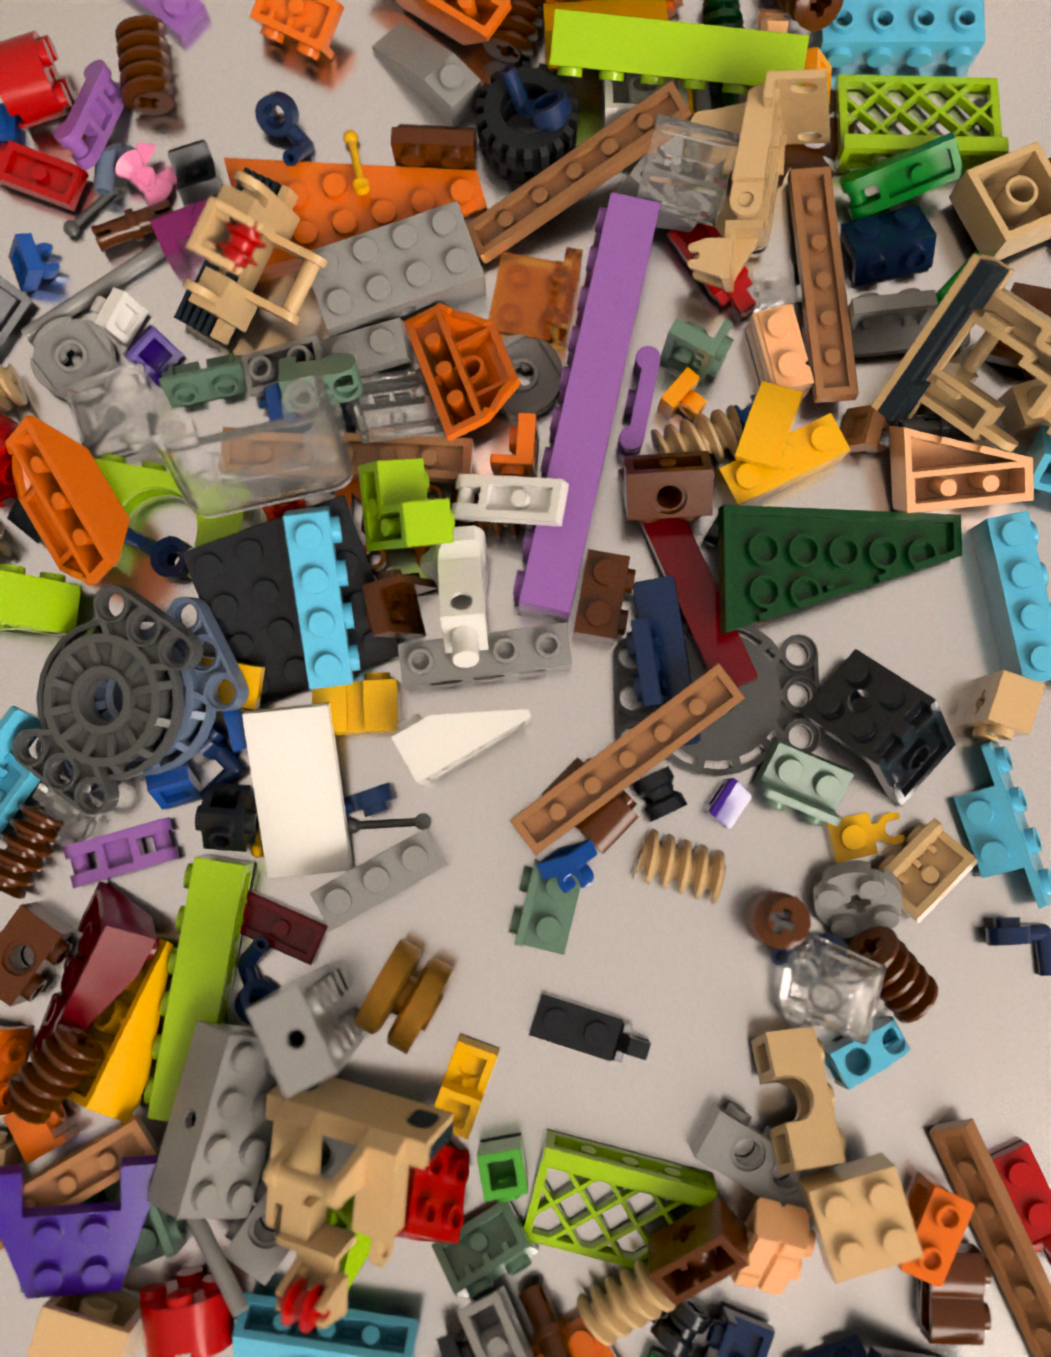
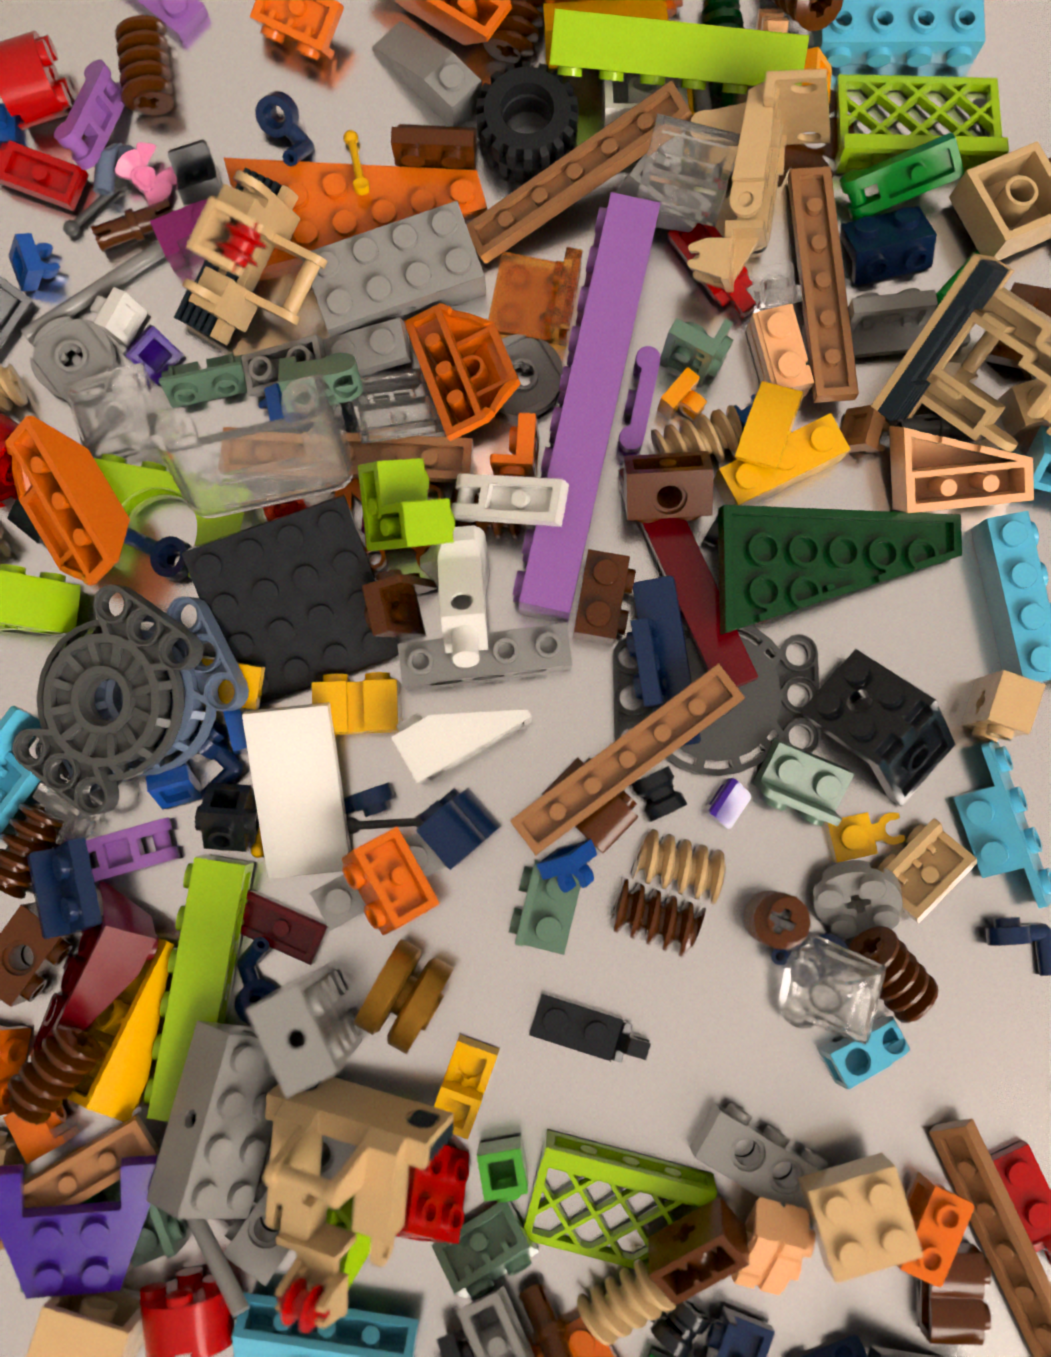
medium azure brick [283,505,361,690] -> none
dark blue plate [499,65,572,132] -> none
tan arch [751,1026,846,1175] -> none
none -> dark blue bracket [27,837,102,939]
none -> orange bracket [342,826,440,935]
none -> dark blue brick [415,787,502,870]
none -> reddish brown piece [611,878,706,957]

